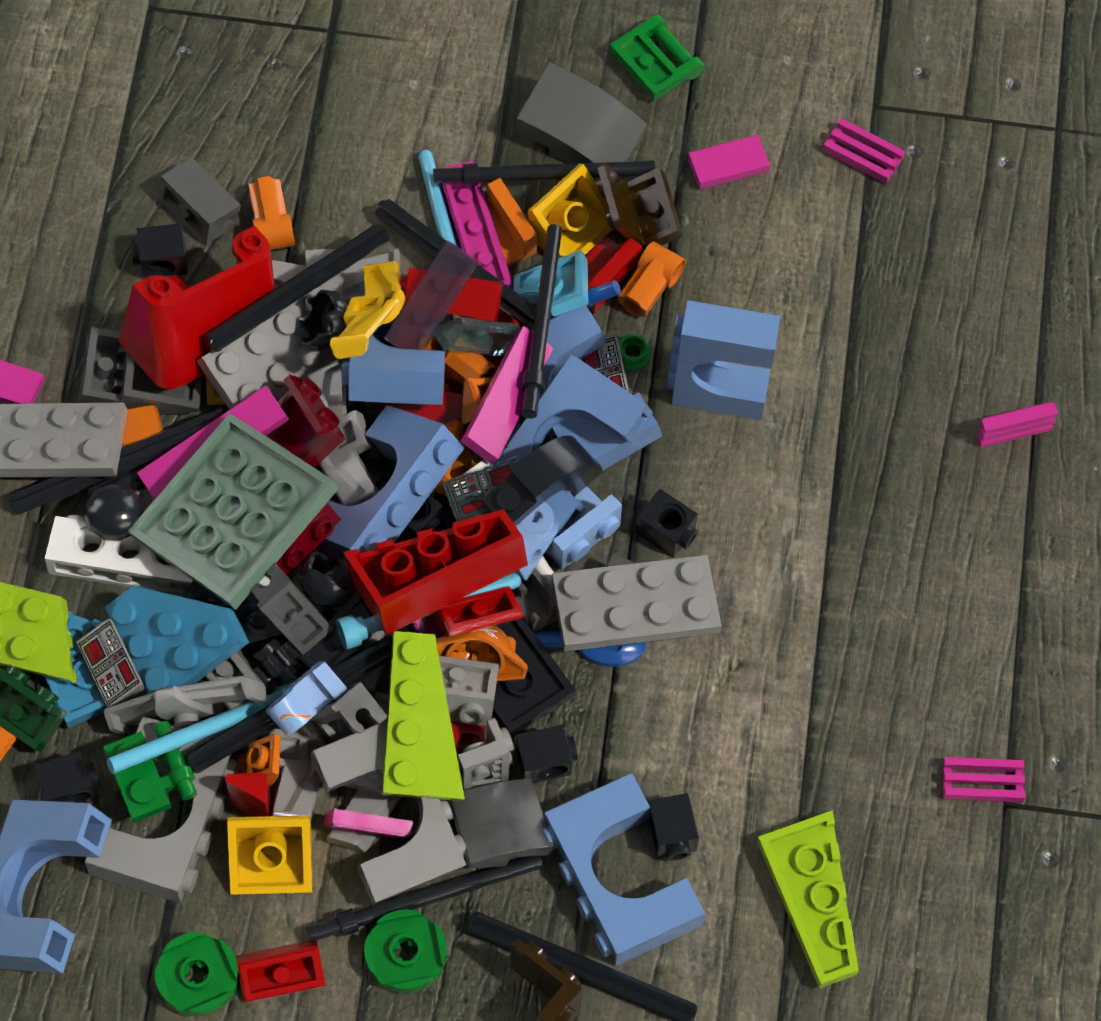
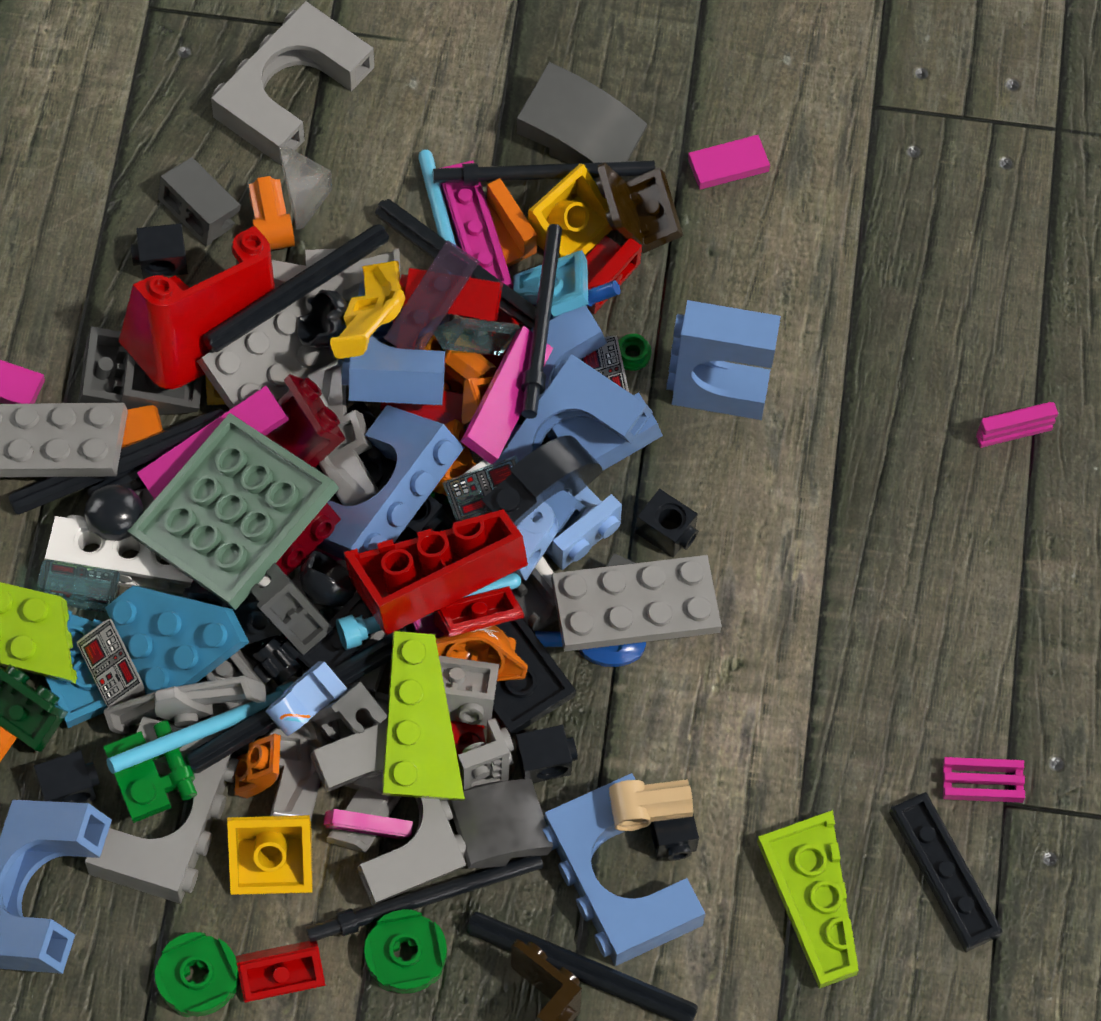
red slope [226,773,272,817] -> none
green plate [609,14,706,102] -> none
orange piece [618,241,686,317] -> none
dark pink tile [822,118,905,185] -> none
none -> clear light blue slope [37,559,120,613]
none -> light grey arch [211,1,374,165]
none -> clear slope [280,146,332,230]
none -> tan piece [609,779,693,831]
none -> black tile [889,792,1003,953]

